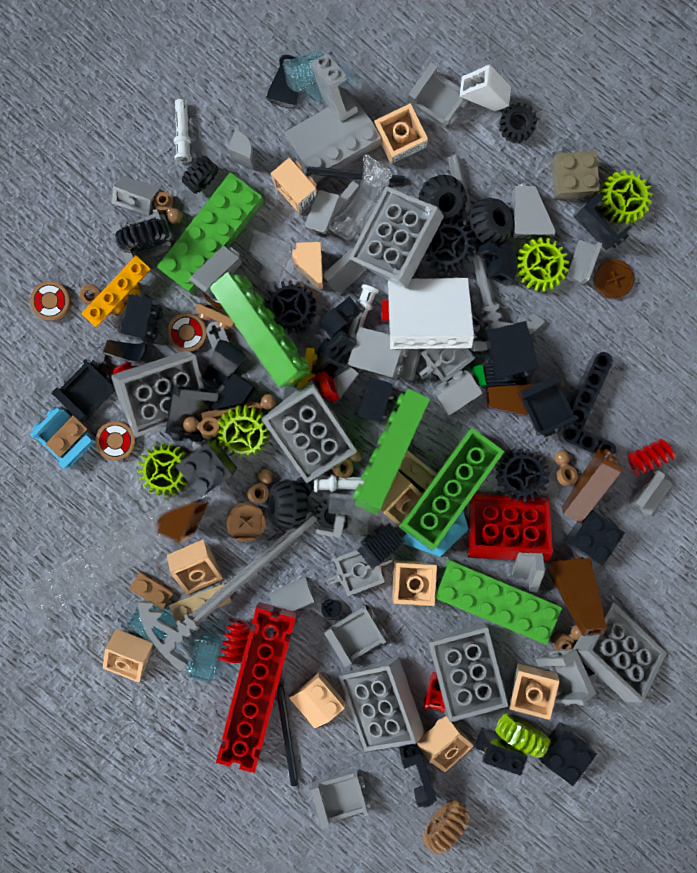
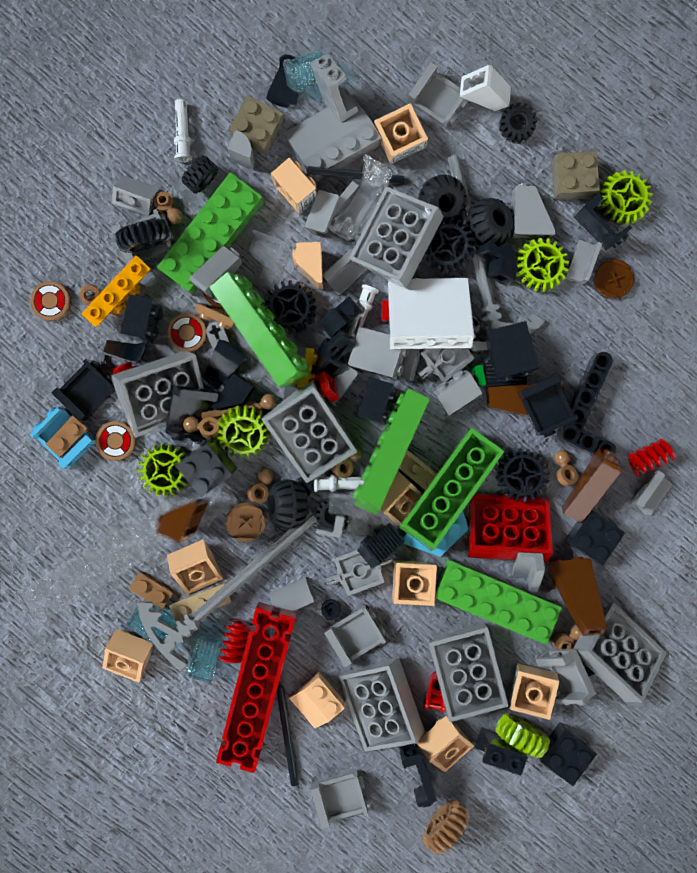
none -> dark tan brick [229,95,284,156]

